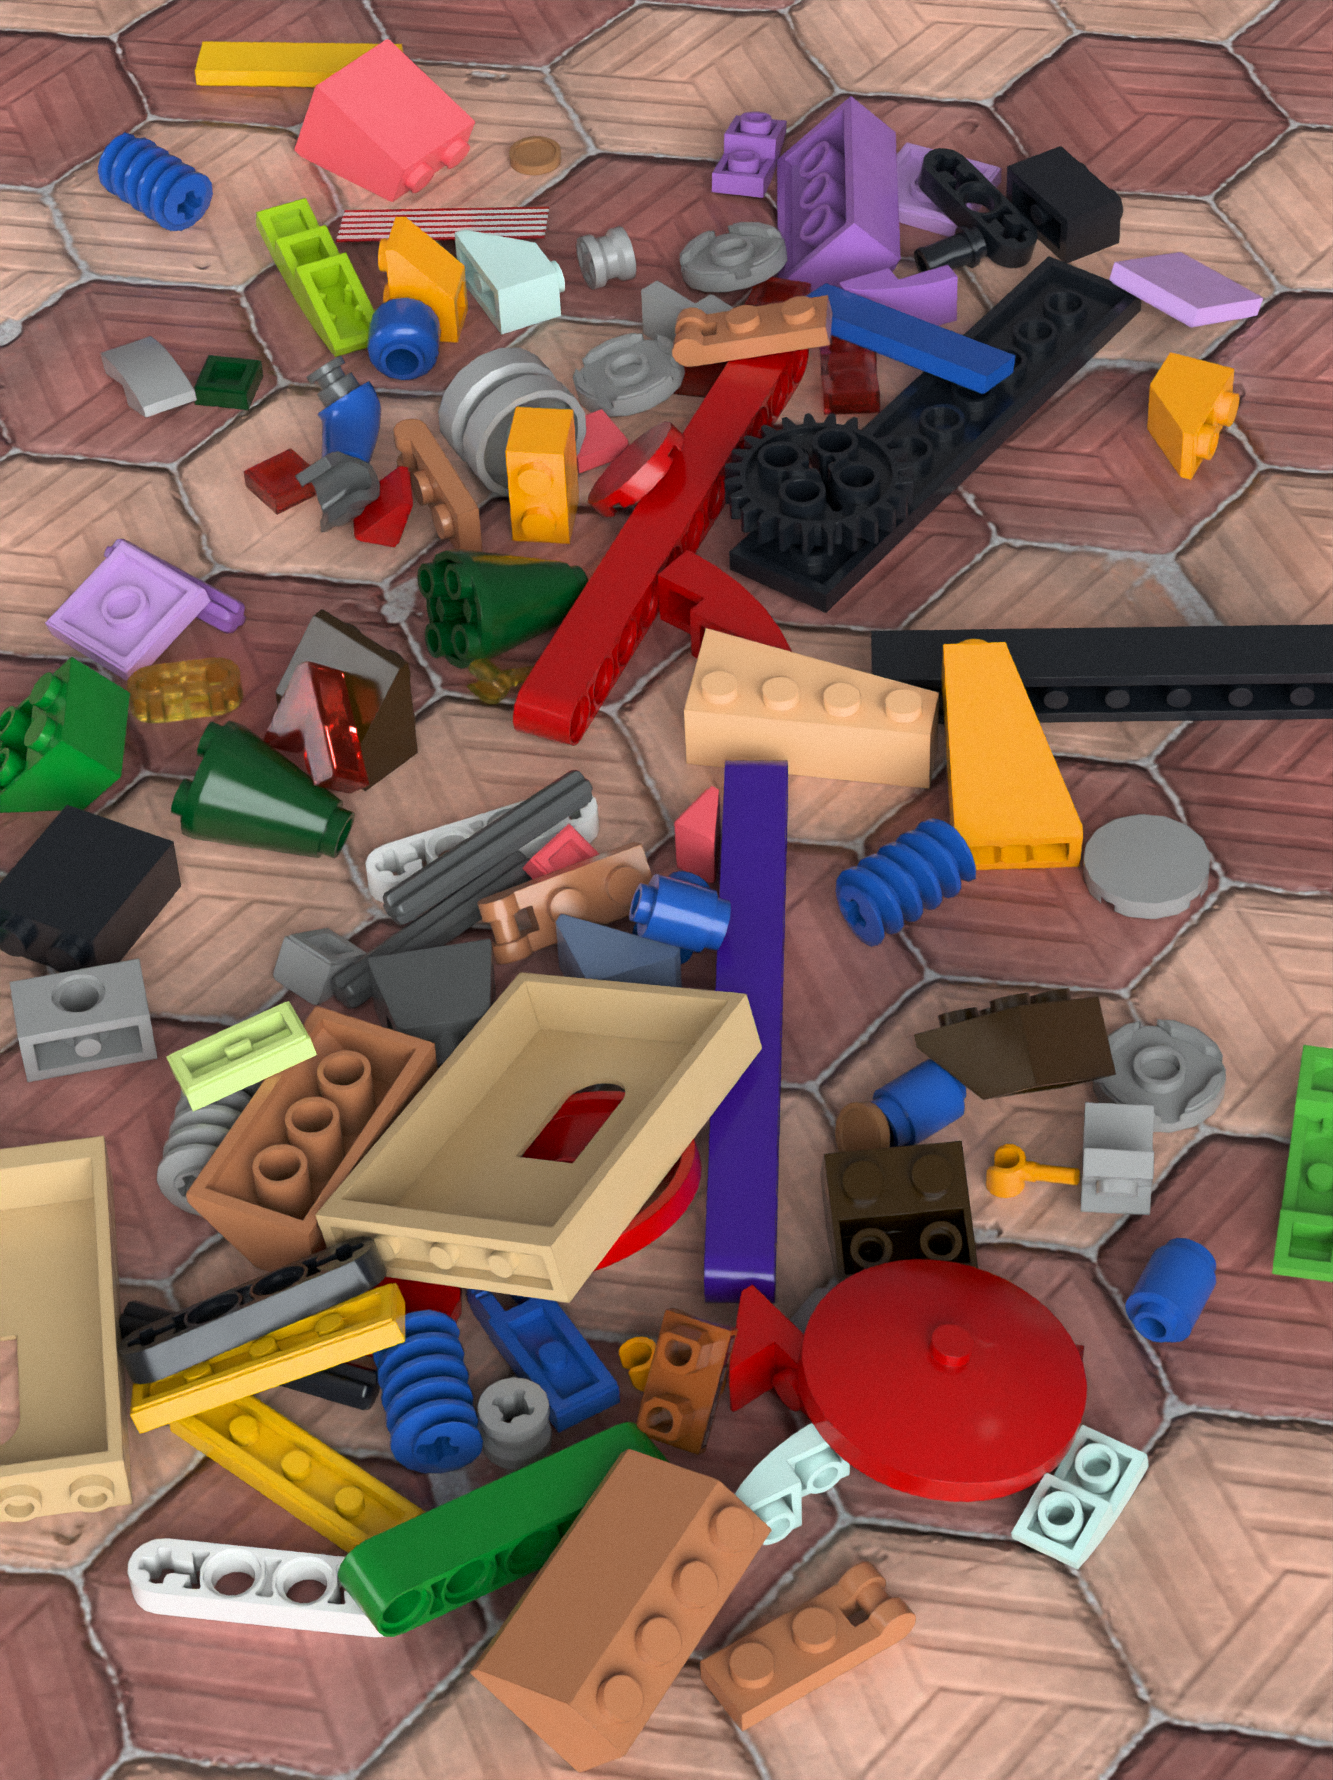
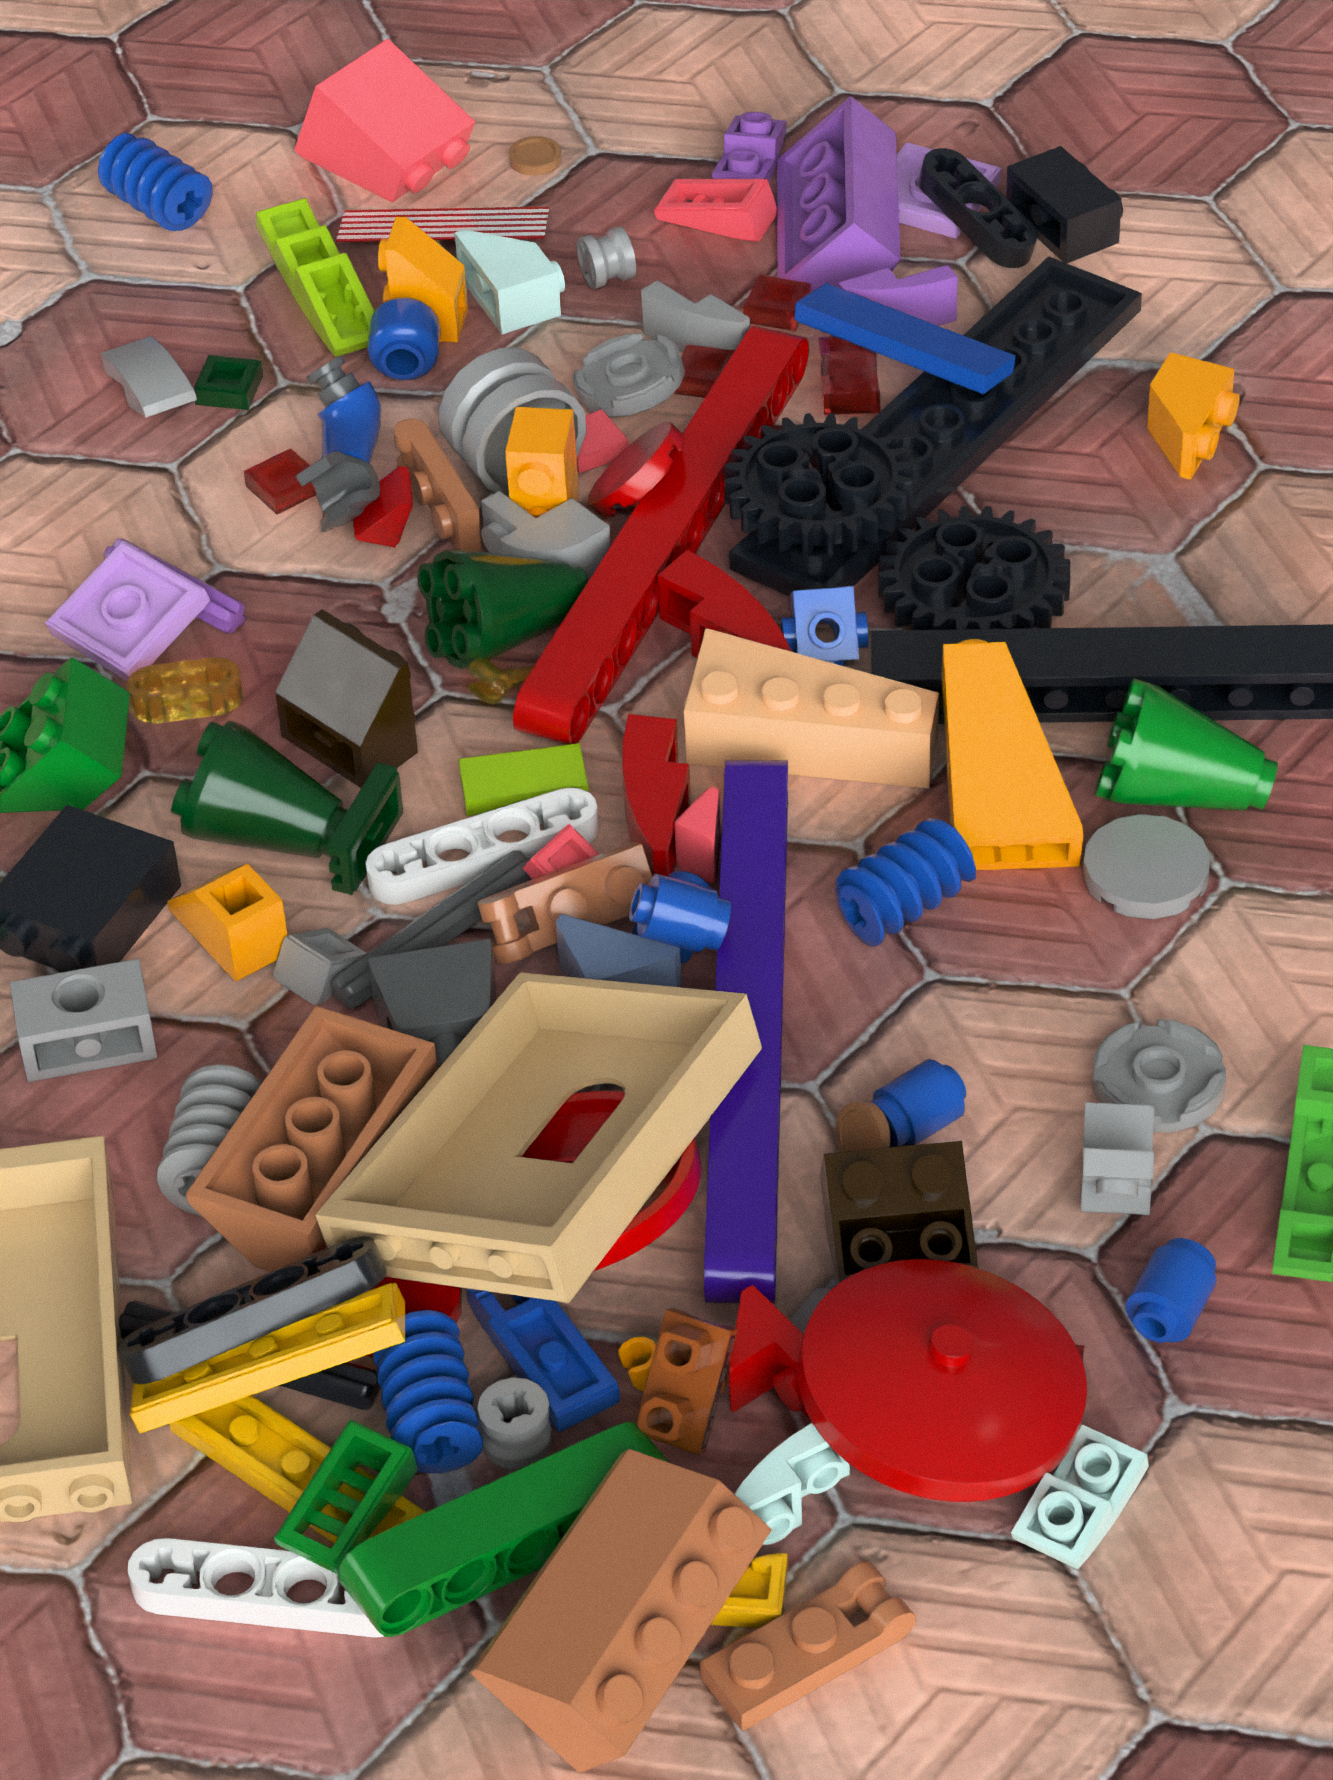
yellowish green tile [166,1001,317,1112] -> none
yellow tile [195,41,403,87] -> none
clear red slope [263,661,369,794] -> none
dark grey axle [383,770,593,925] -> none
nougat plate [672,295,833,367] -> none
light grey tile [680,222,788,292] -> none
black pin [914,226,987,273] -> none
dark brown slope [914,988,1116,1100] -> none
light orange hand [986,1144,1080,1198] -> none
lavender tile [1109,252,1263,328] -> none
none -> light orange slope [167,863,287,982]
none -> green slope [274,1419,418,1574]
none -> dark green tile [326,762,403,895]
none -> lime tile [458,743,589,816]
none -> light grey brick [481,491,611,581]
none -> red slope [623,714,691,877]
none -> coral slope [654,179,777,242]
none -> yellow tile [710,1553,788,1628]
none -> brick [781,586,869,667]
none -> black gear [878,506,1071,630]
none -> green cone [1094,678,1278,811]

